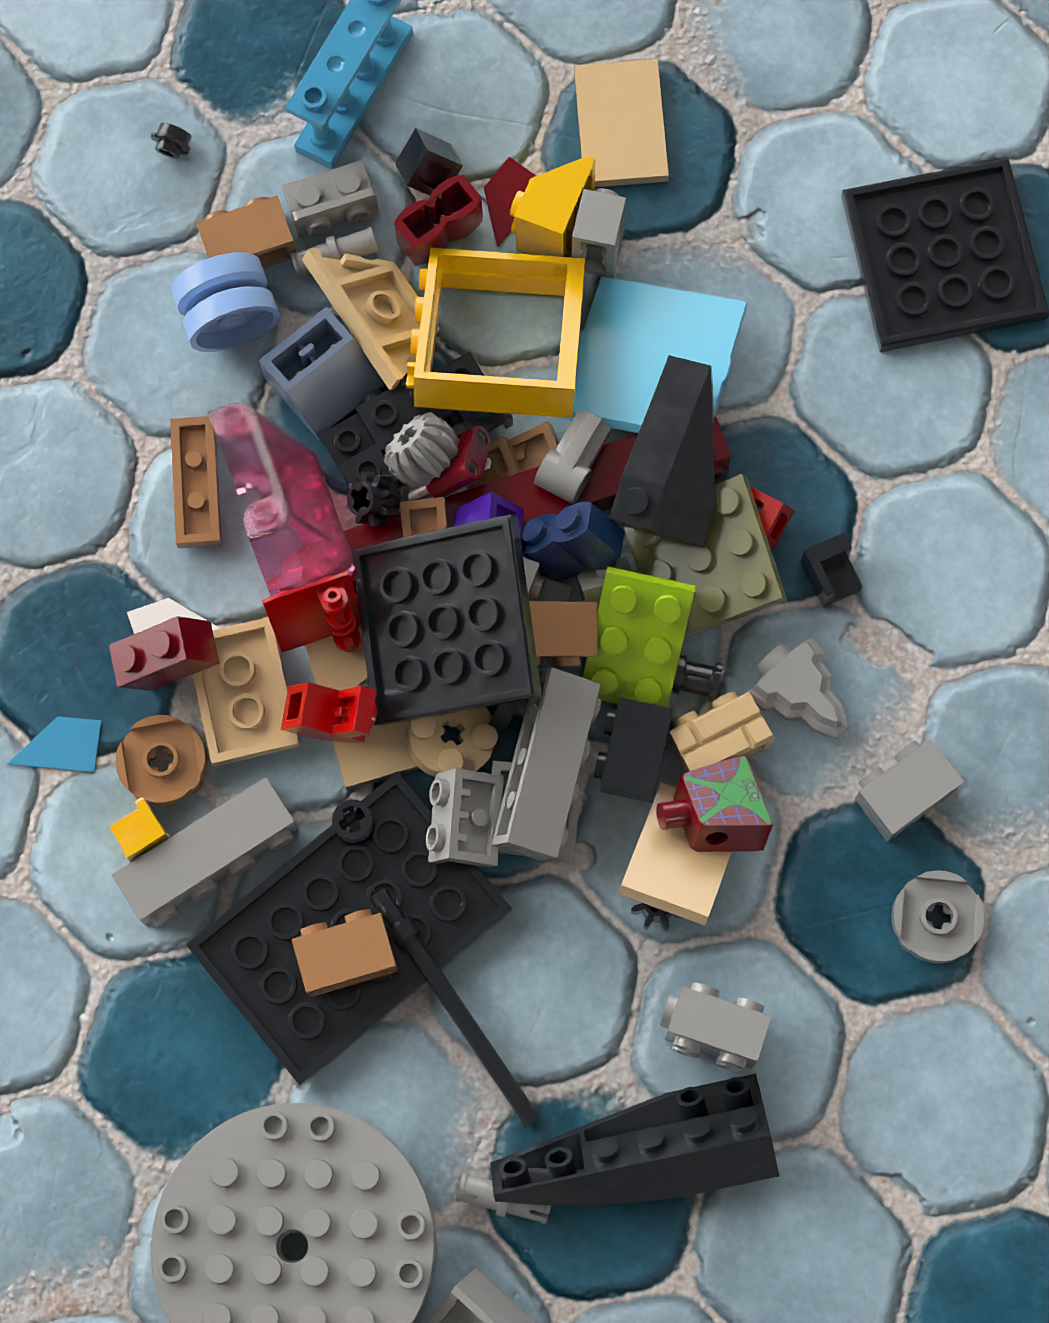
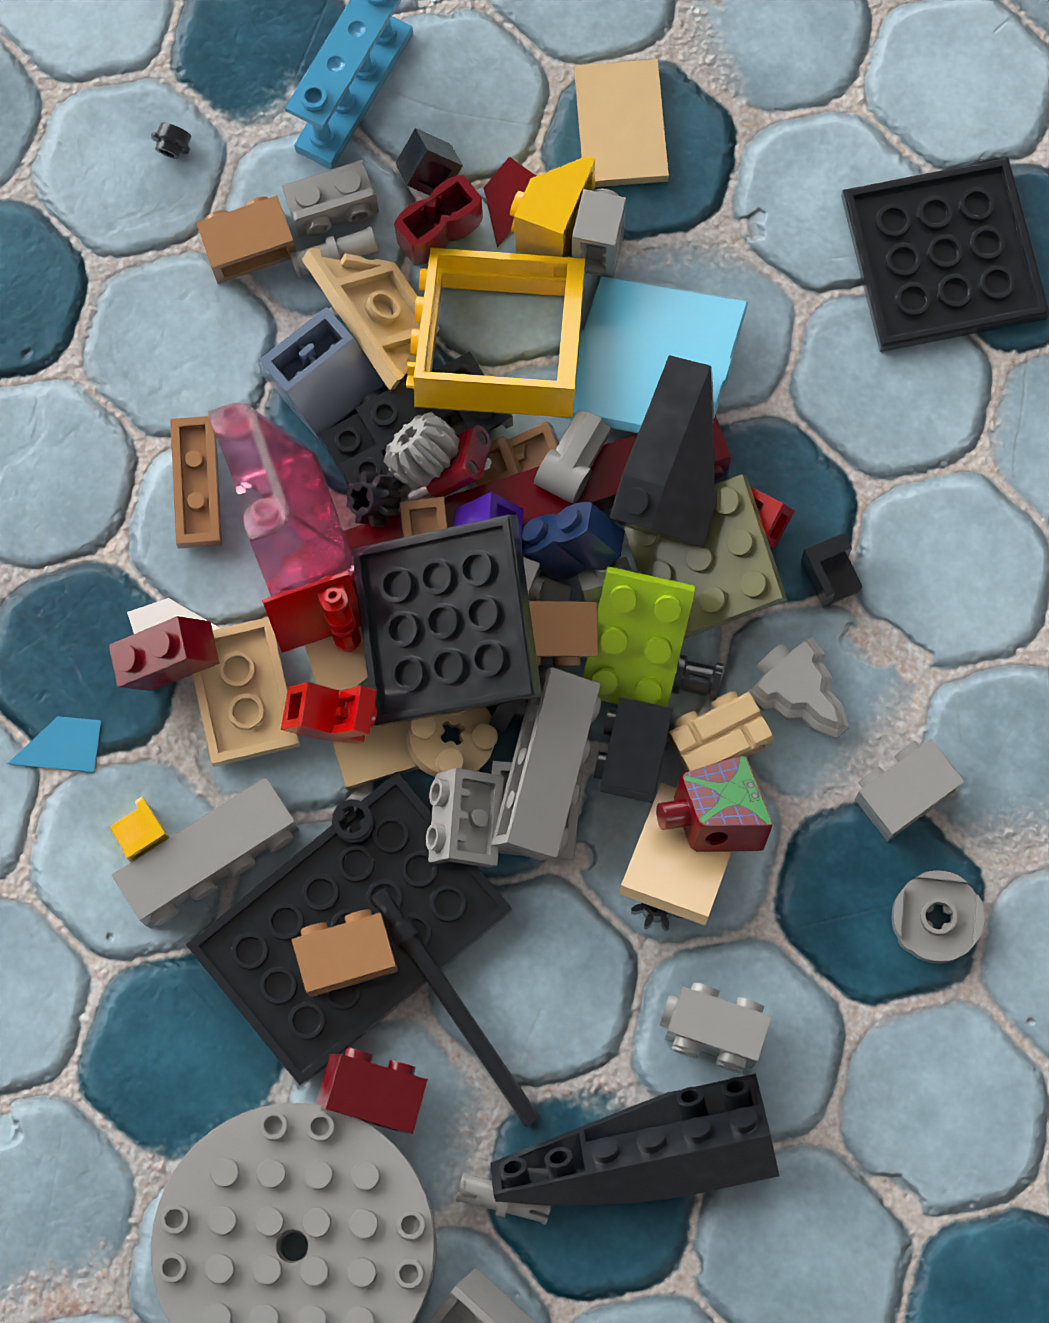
medium nougat plate [116,715,207,806] -> none
light blue wheel [170,252,280,352] -> none
none -> dark red brick [316,1048,428,1134]

